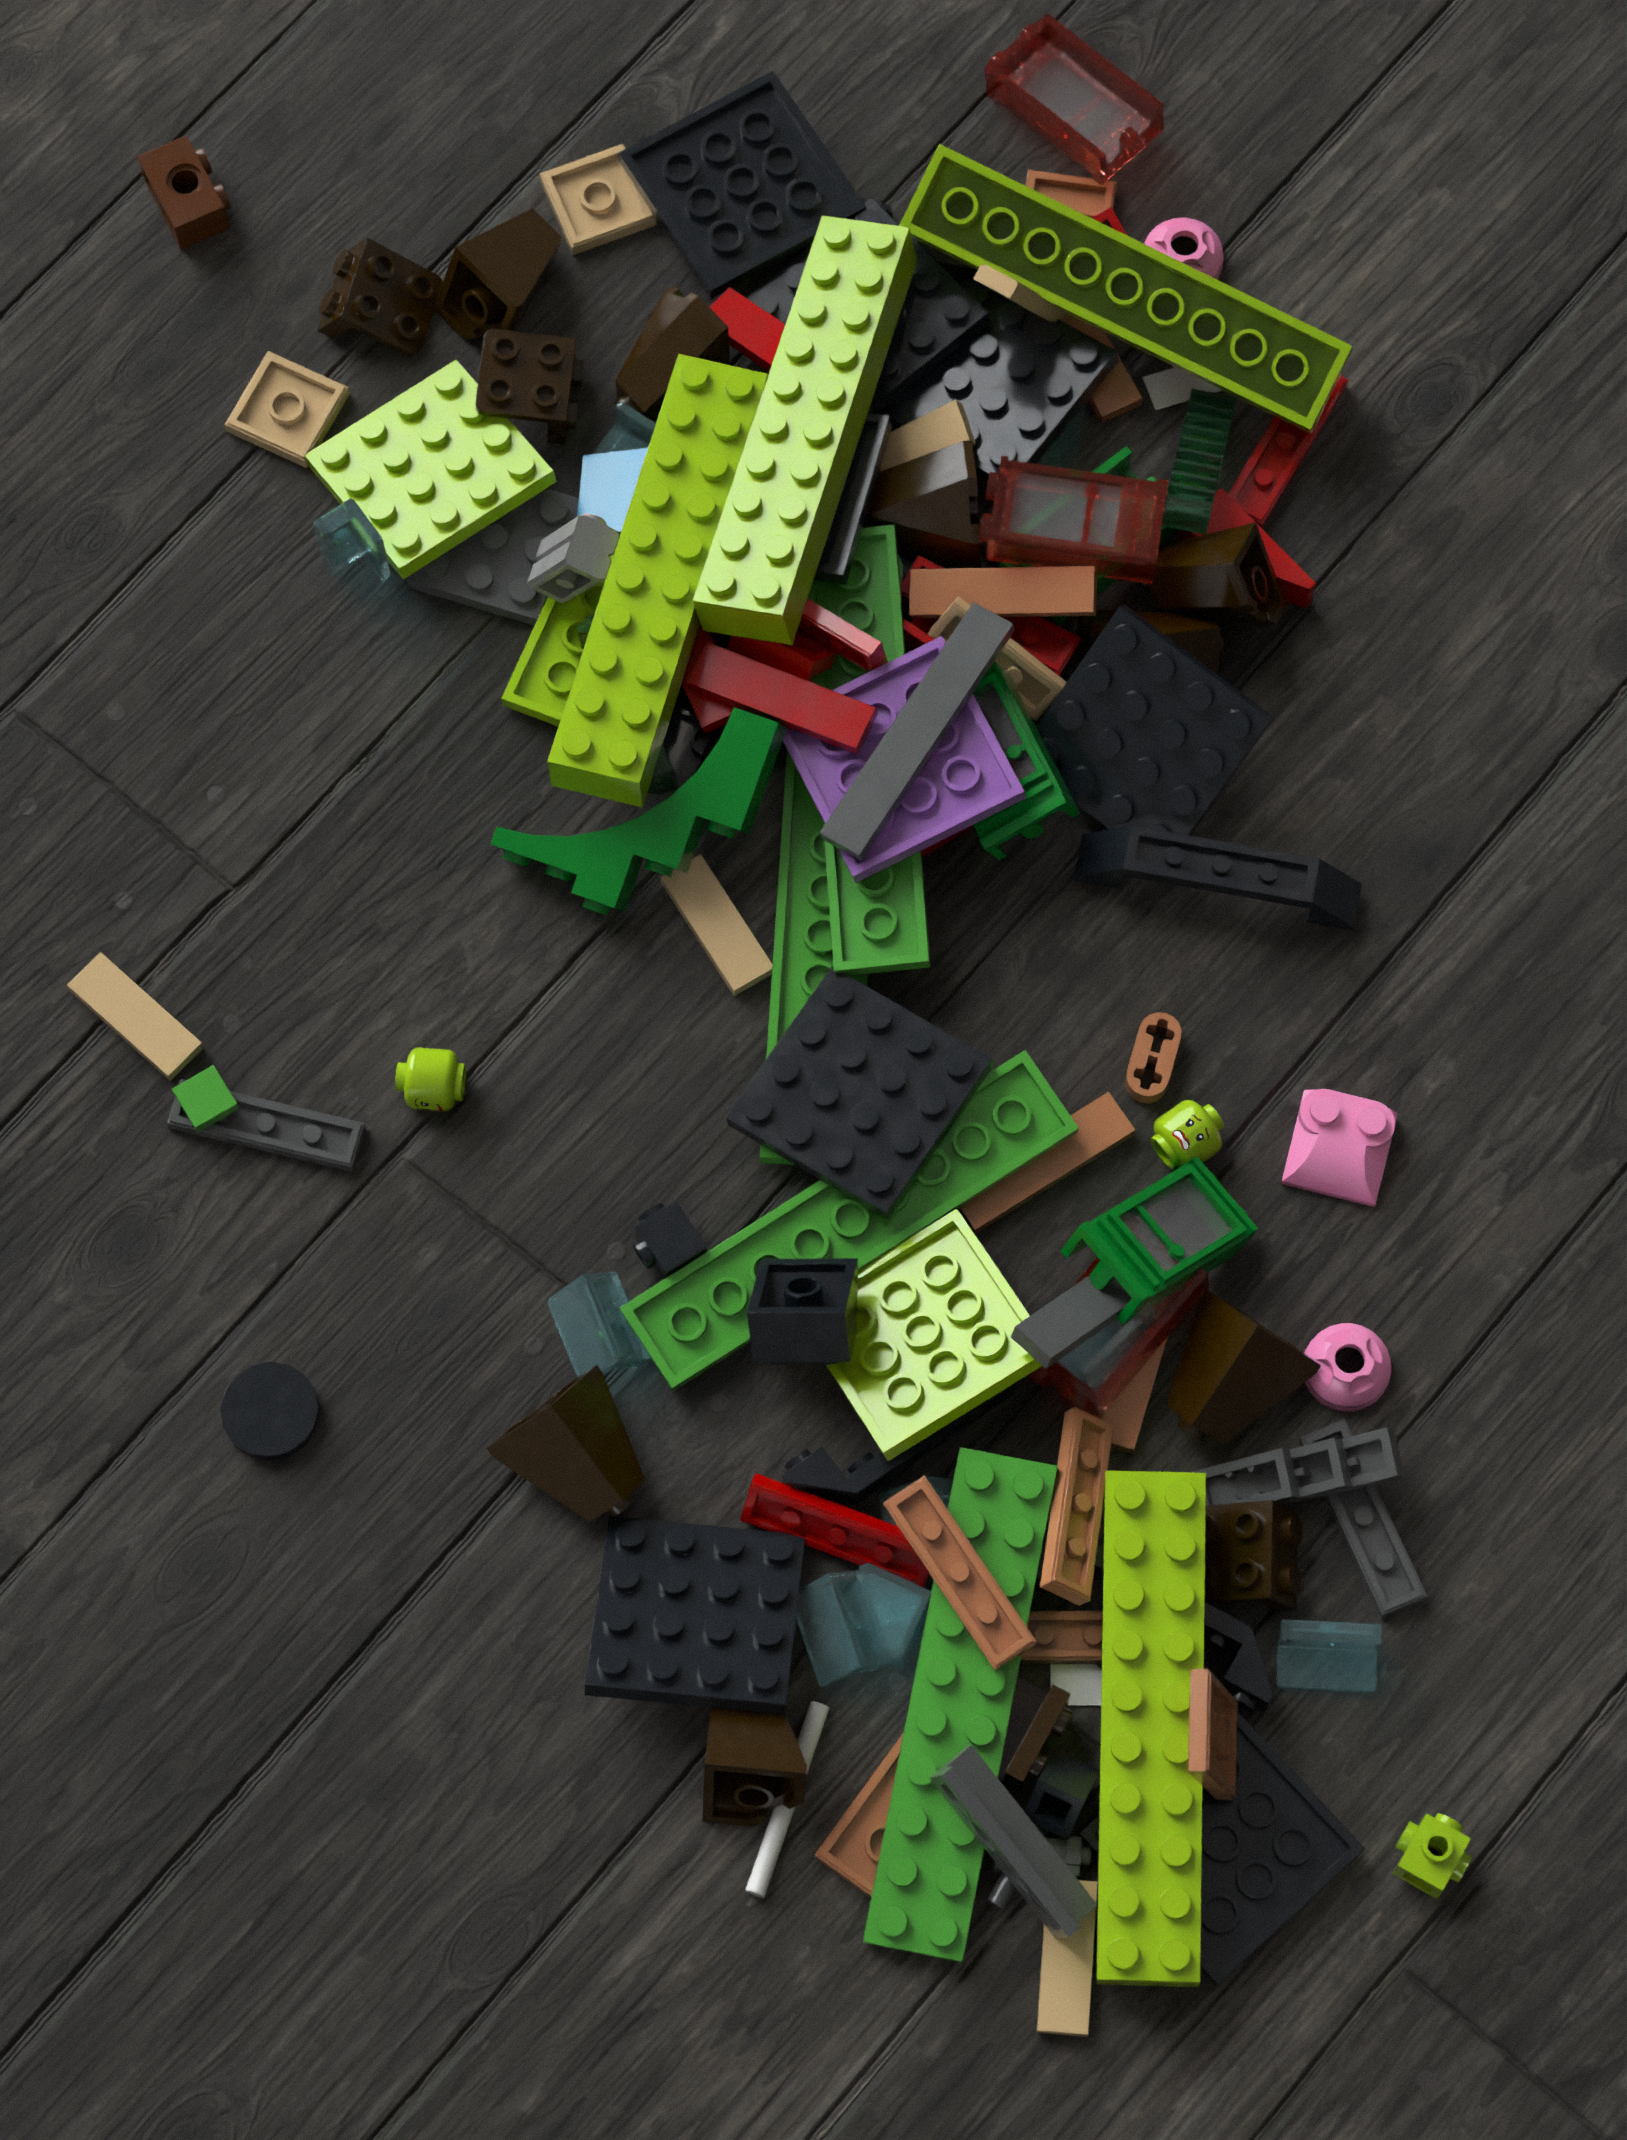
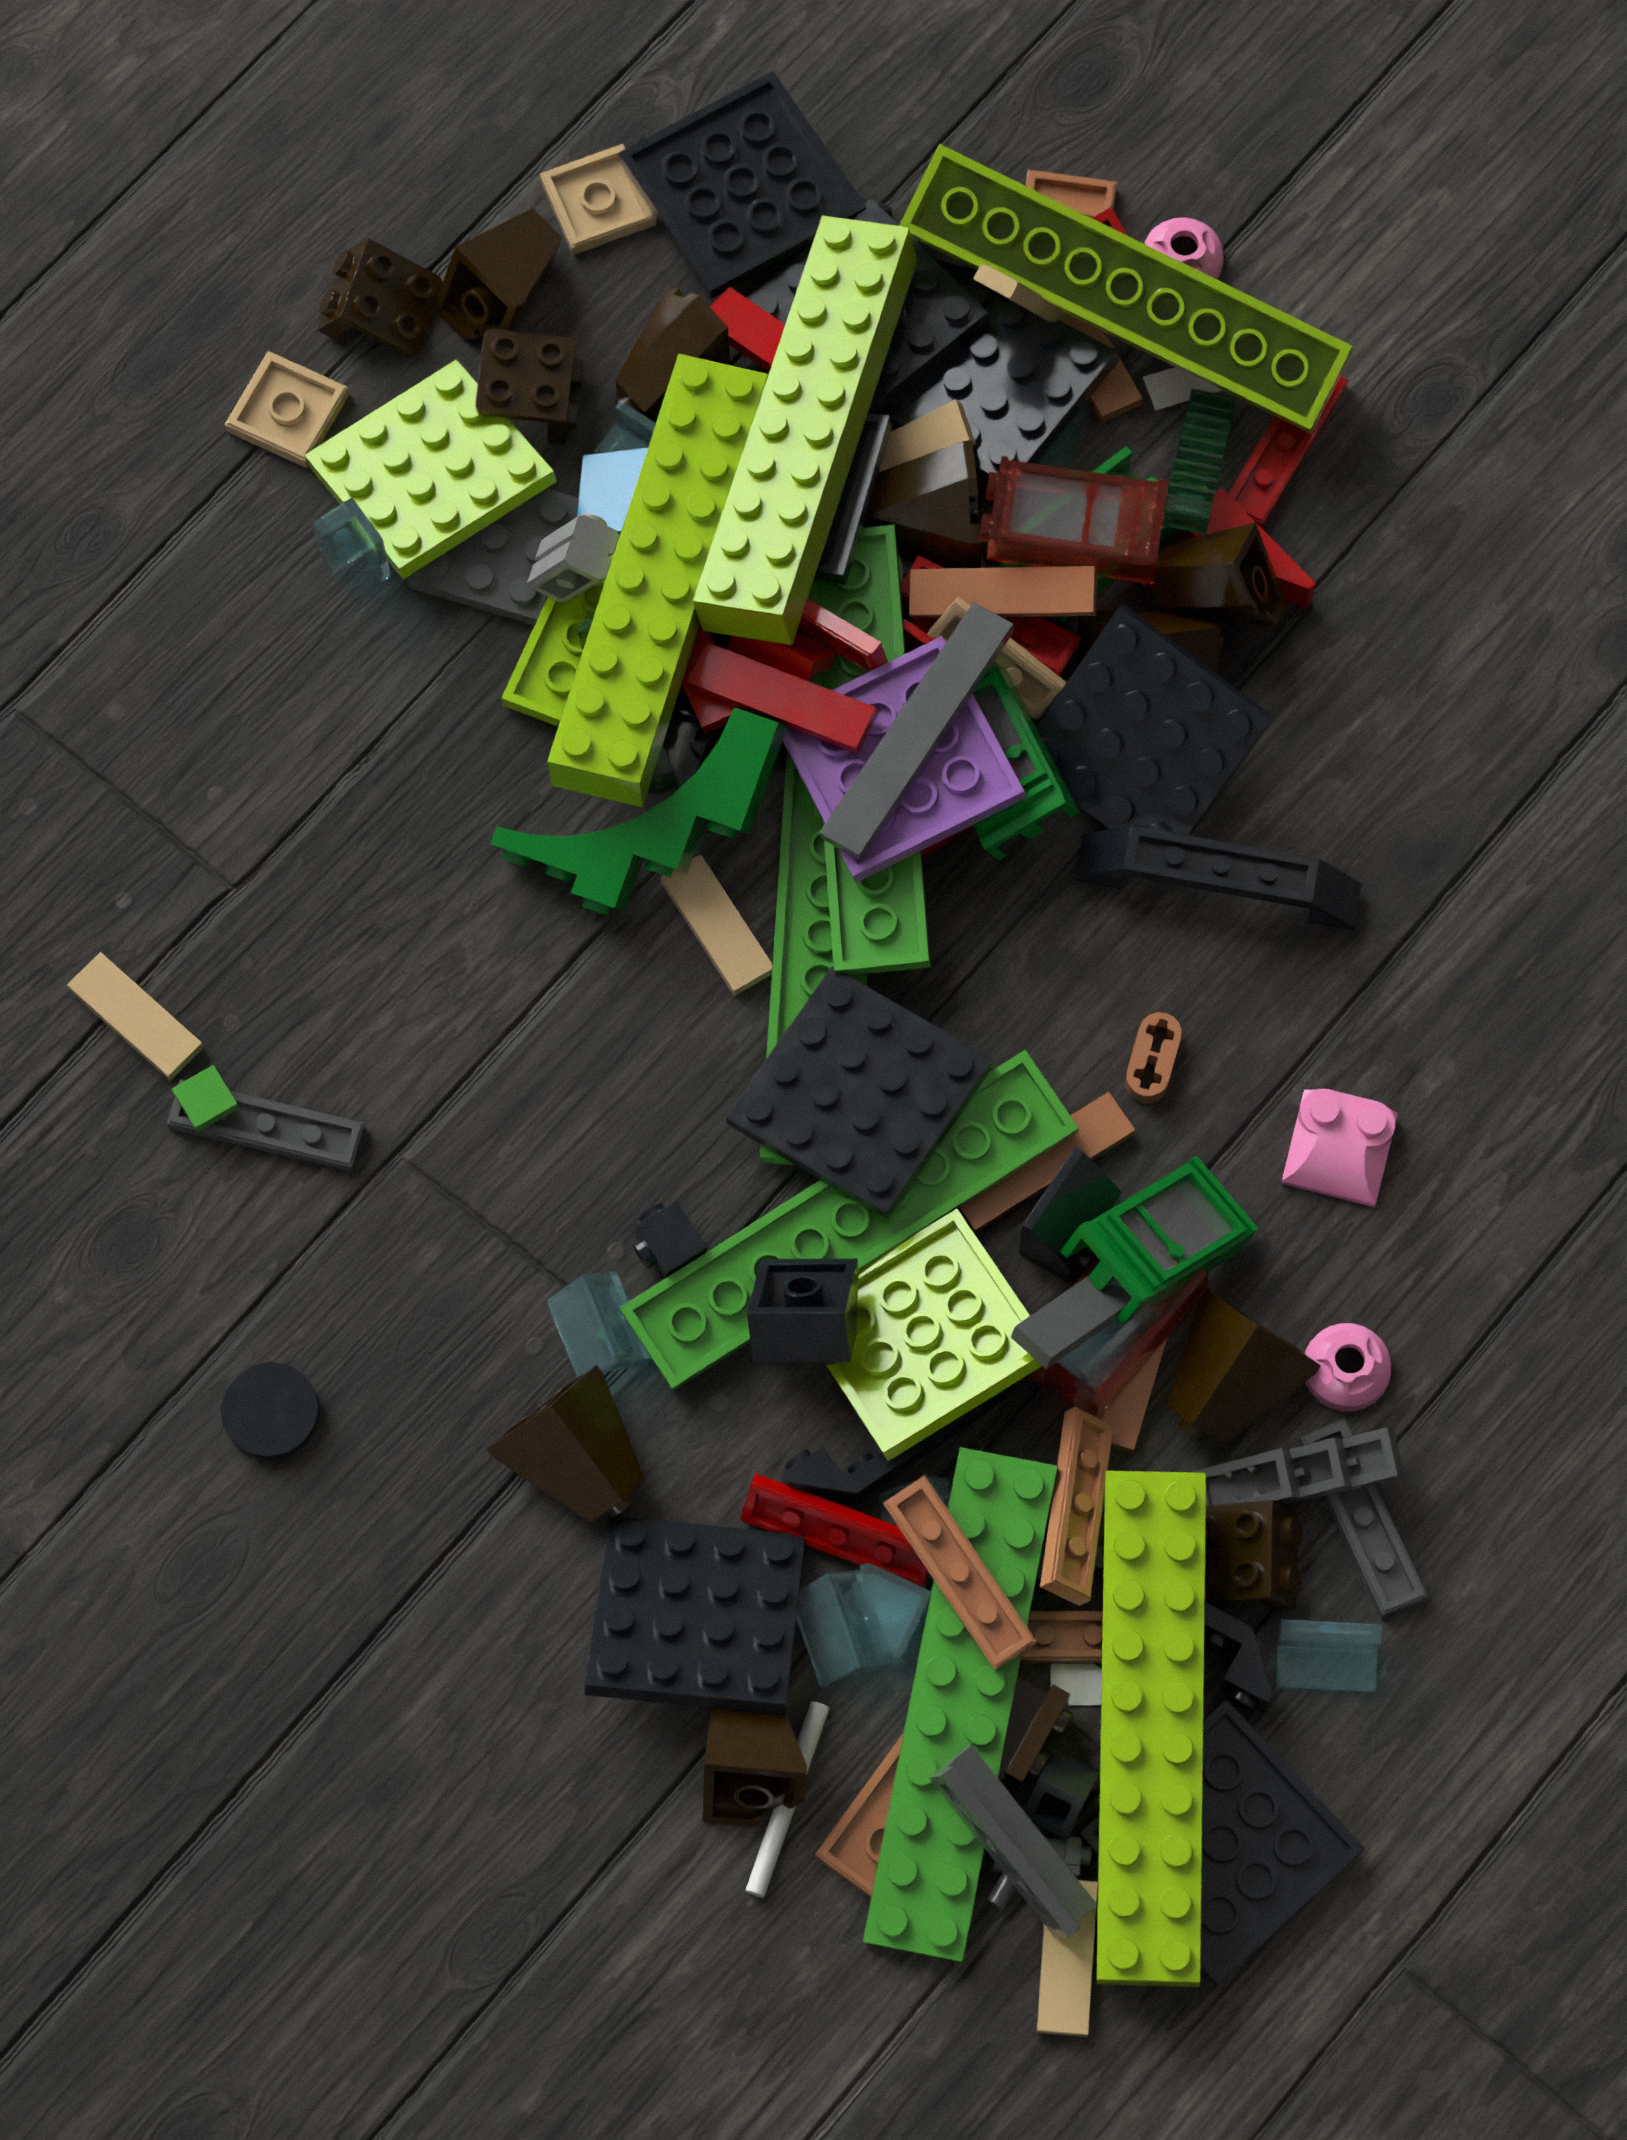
reddish brown brick [137,135,231,250] -> none
lime head [395,1047,466,1112] -> none
door [984,13,1164,186] -> none
lime head [1150,1100,1224,1169] -> none
nougat tile [1188,1669,1238,1800] -> none
lime brick [1392,1813,1473,1899] -> none
none -> black slope [1019,1147,1122,1283]

